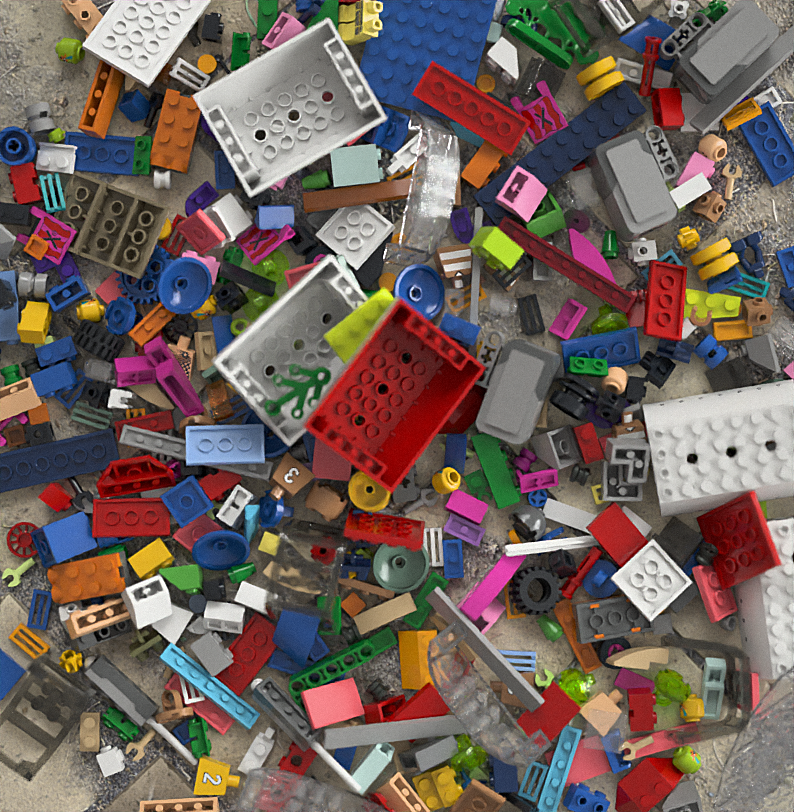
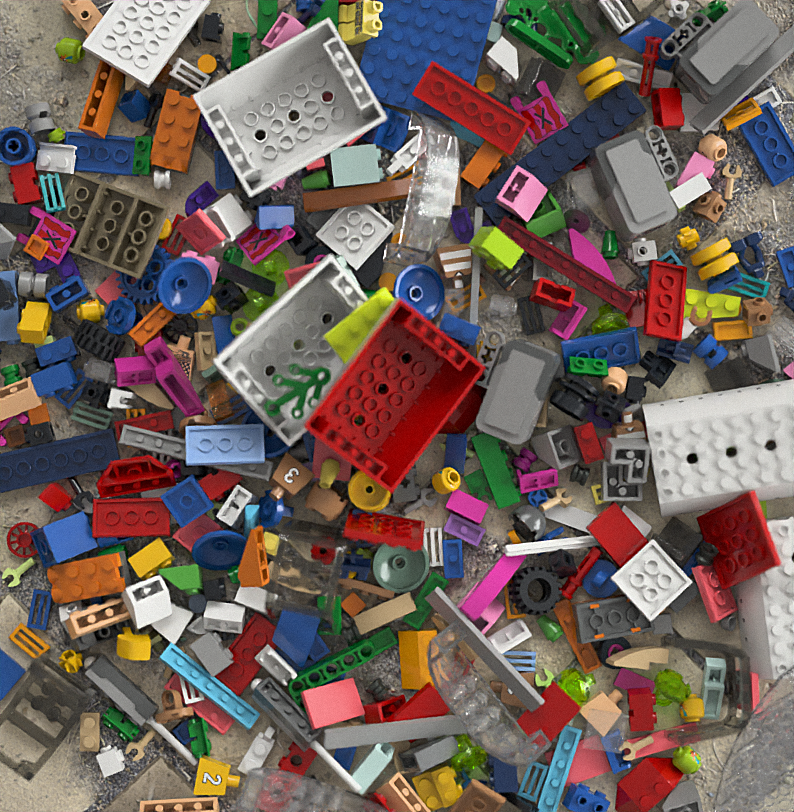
none -> yellow brick [116,627,151,660]
none -> orange slope [238,525,270,587]
none -> white hinge [254,645,298,686]
none -> coral tile [306,158,326,172]
none -> light yellow cone [319,459,340,489]
none -> white hinge [487,619,532,654]
none -> red brick [529,277,576,312]
none -> tan bar [539,488,573,512]

